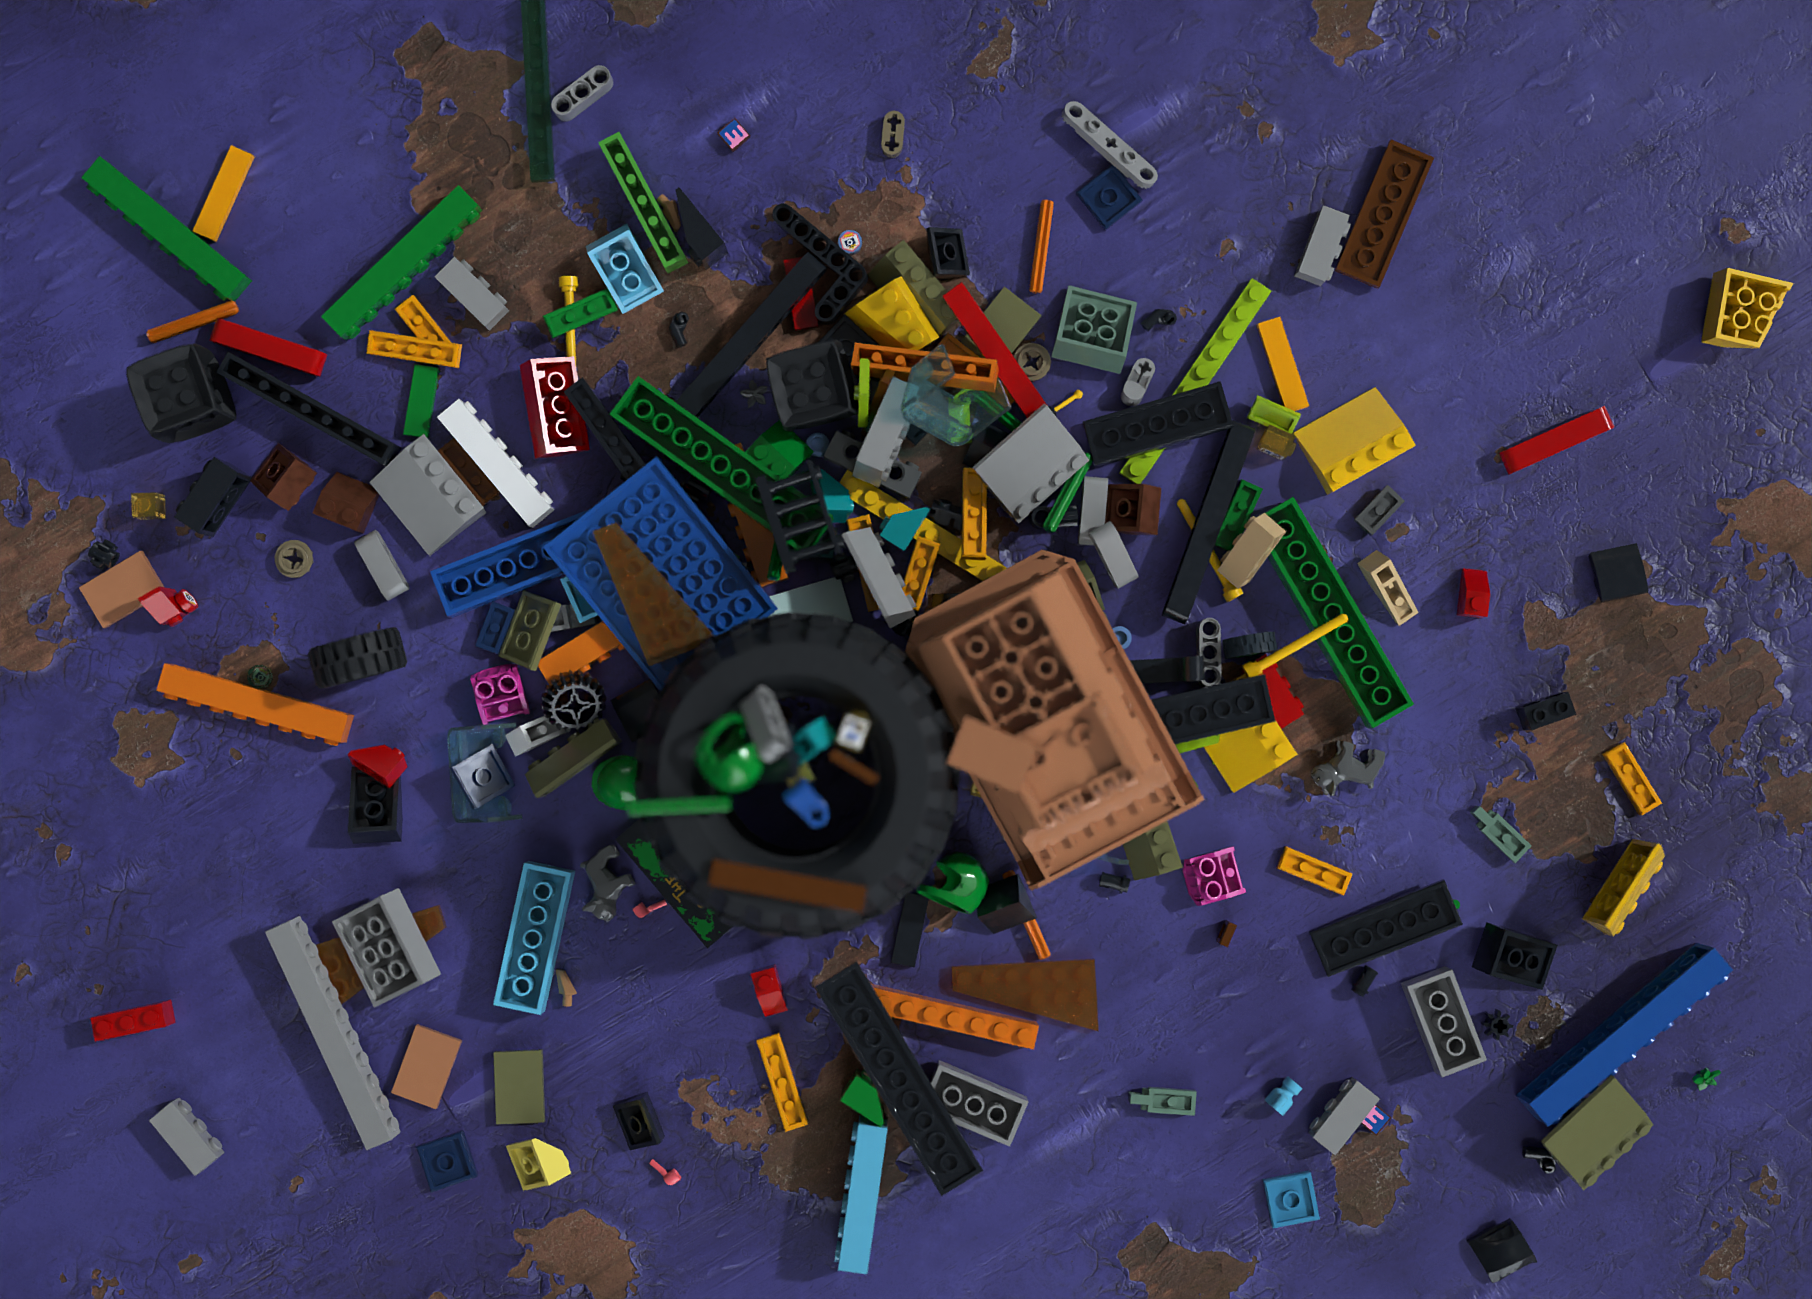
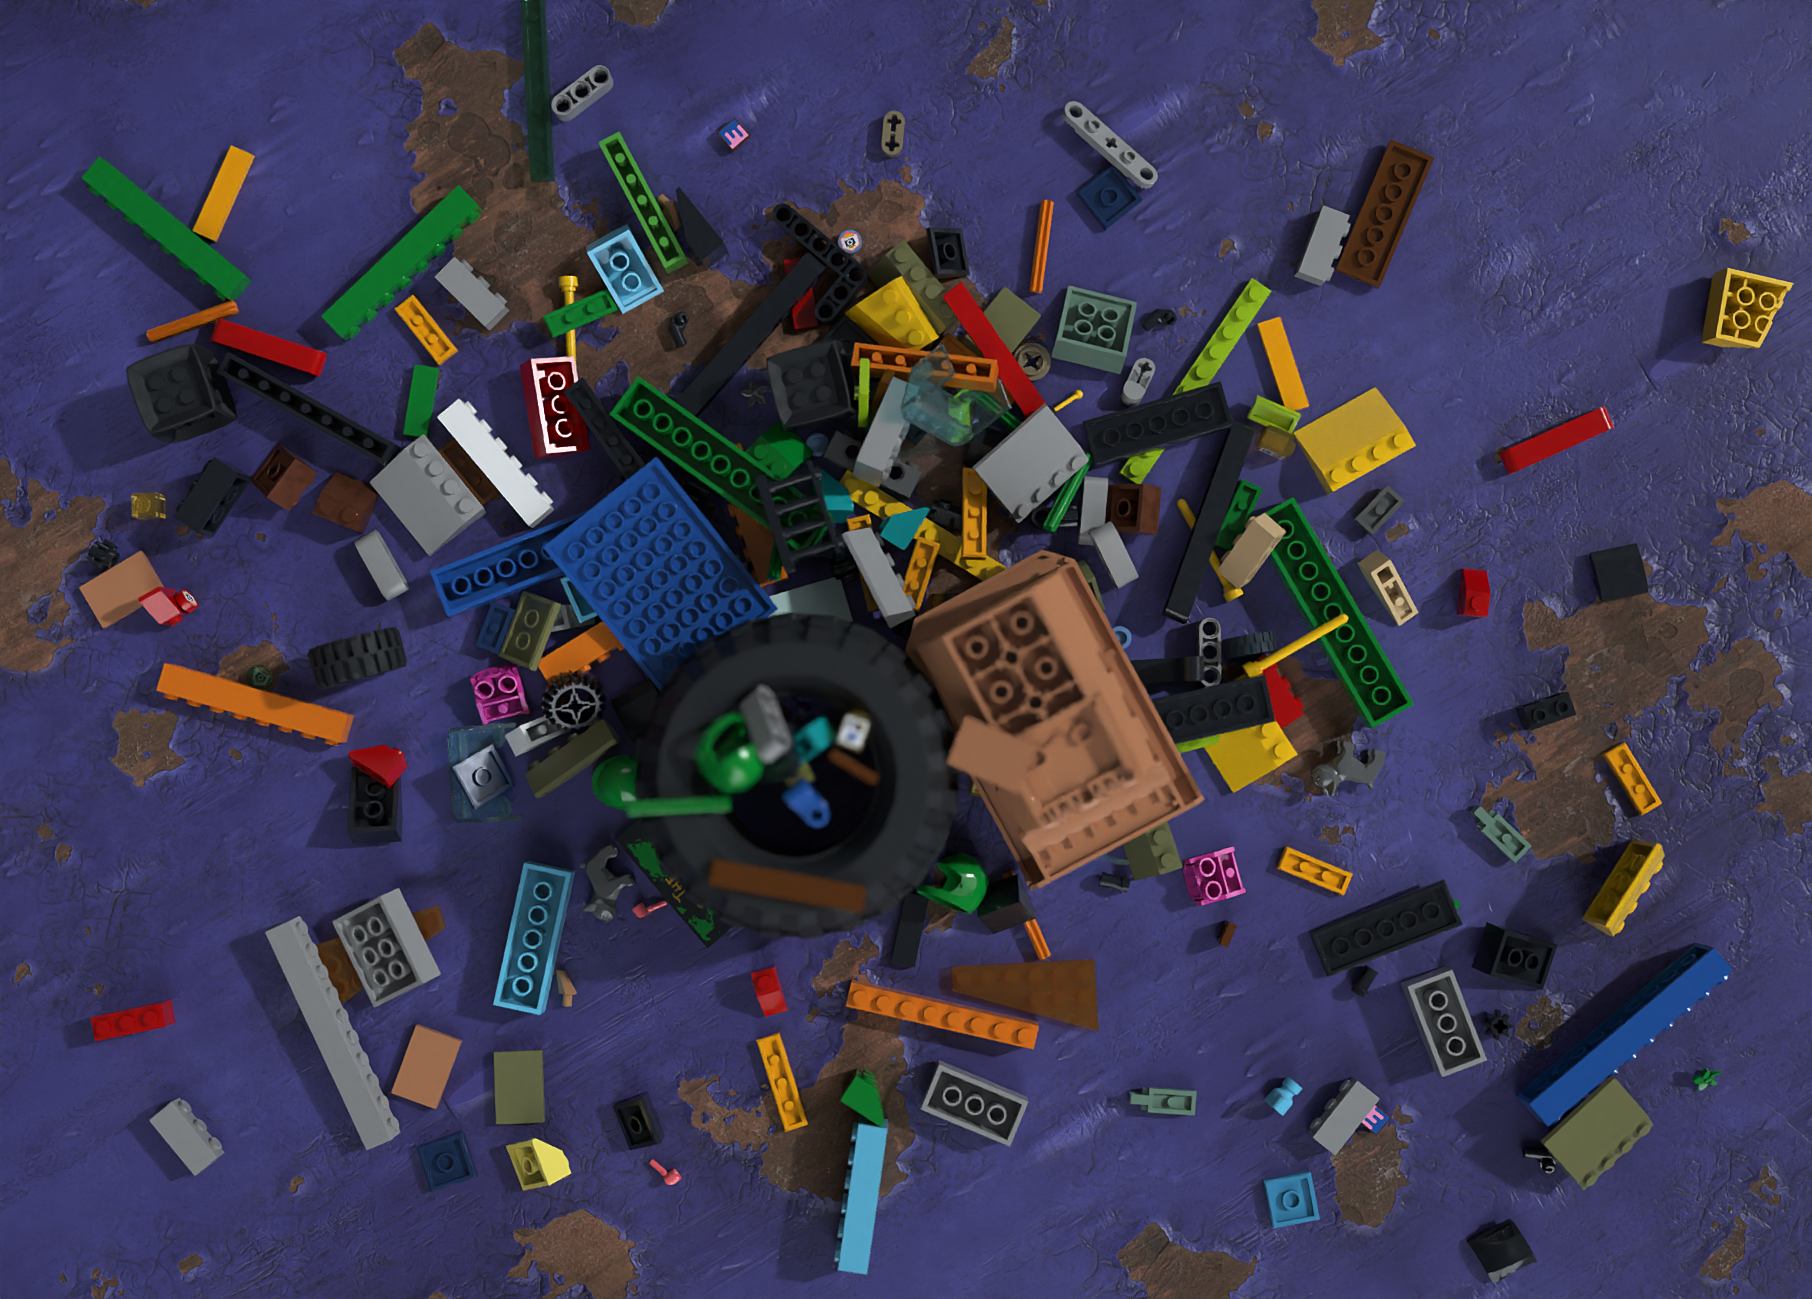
dark tan gear [275,540,314,578] -> none
light orange tile [366,330,462,368] -> none
clear orange wing [593,522,714,666] -> none
black plate [815,961,983,1196] -> none

